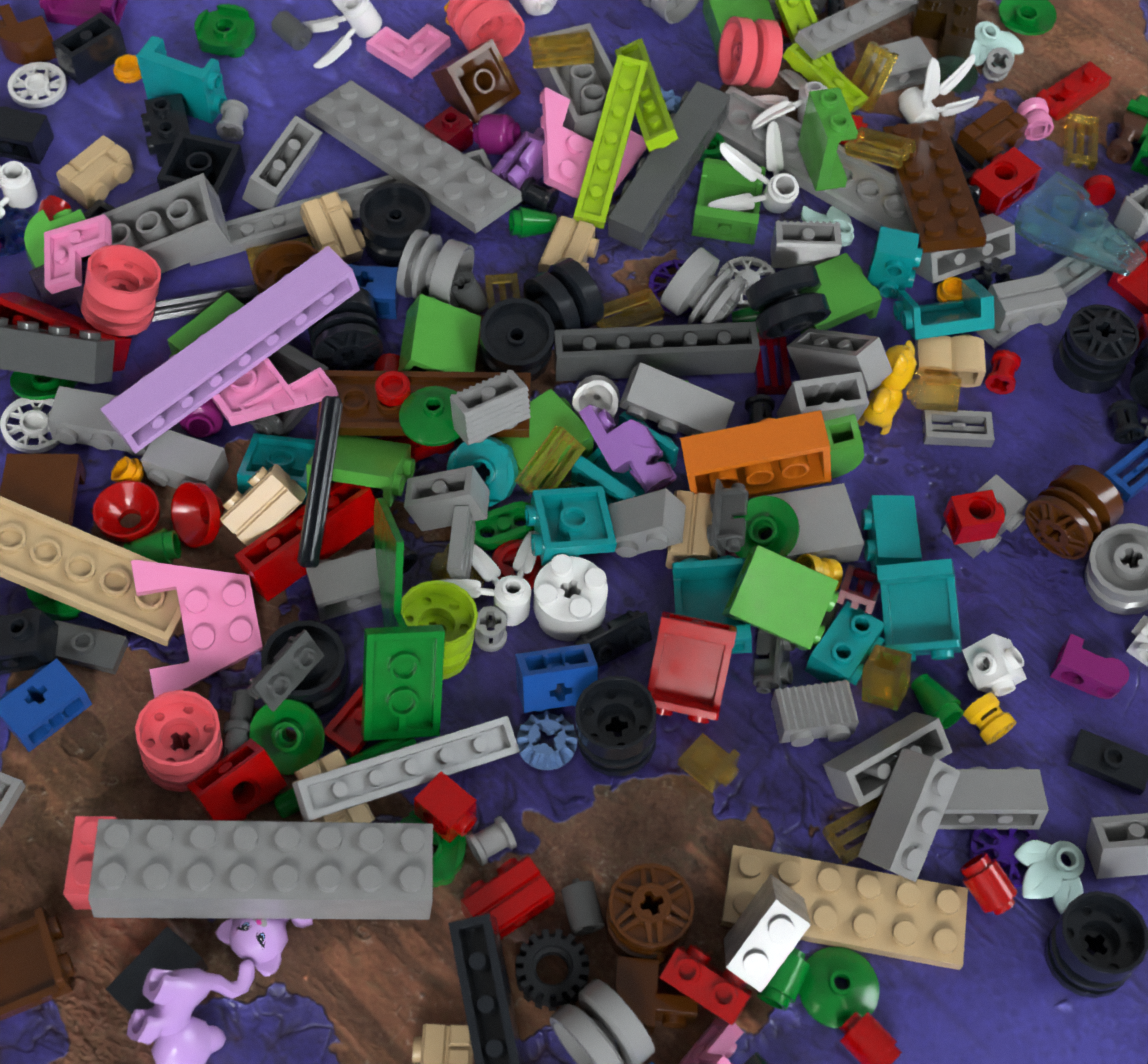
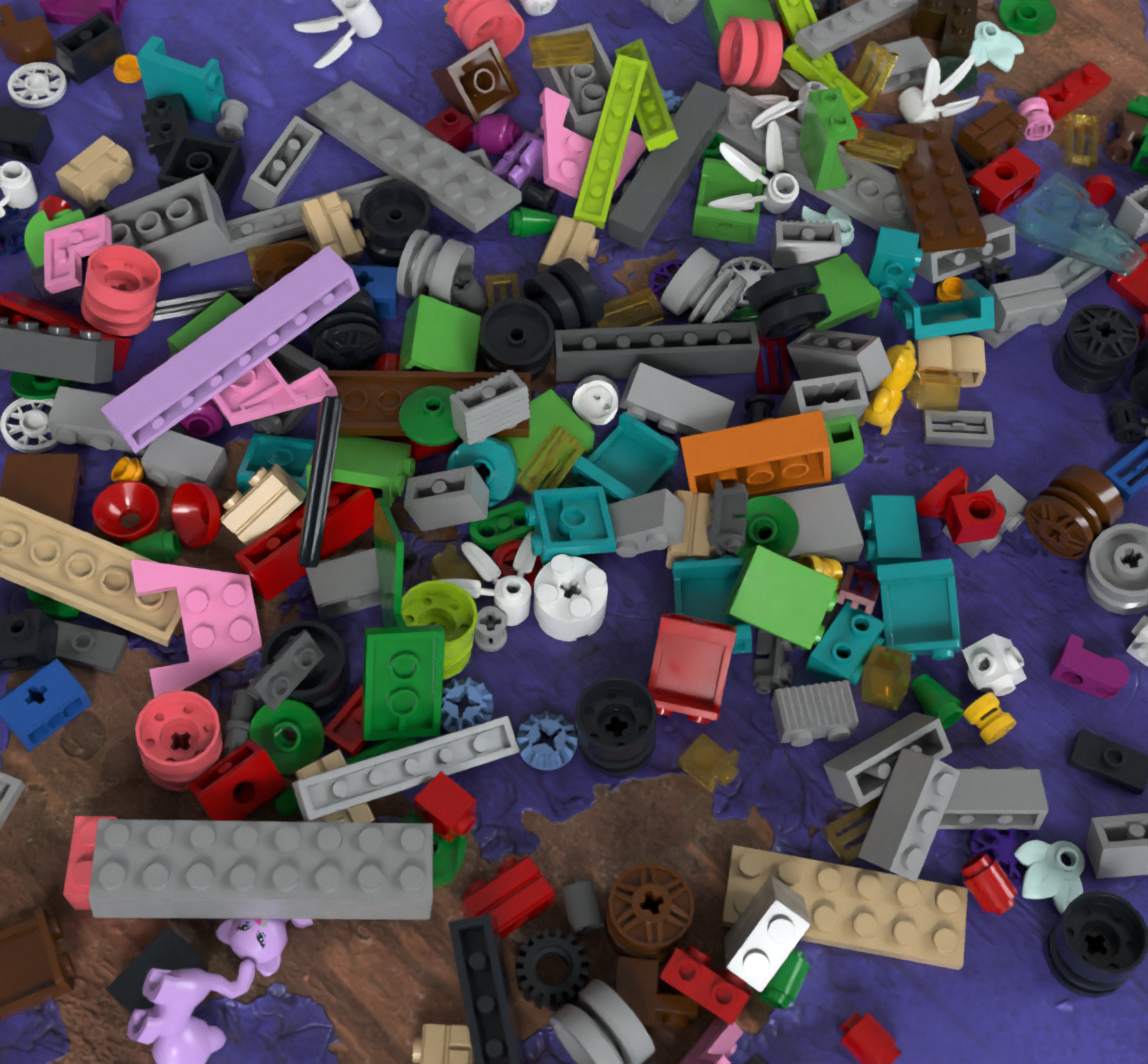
green plate [194,4,256,58] -> none
dark grey piece [271,11,312,51] -> none
bright pink plate [366,23,451,79] -> none
red tile [375,371,411,406] -> none
light grey tile [447,506,476,579] -> none
light grey bush [465,816,517,866] -> none
blue brick [515,643,598,713] -> none
black hinge [574,610,652,667] -> none
medium lavender plate [579,405,677,493] -> none
green dish [799,947,879,1029] -> none
light grey bush [982,47,1014,82] -> none
red bush [985,350,1021,395] -> none
none -> medium blue gear [440,677,493,733]
none -> red piece [915,465,969,520]

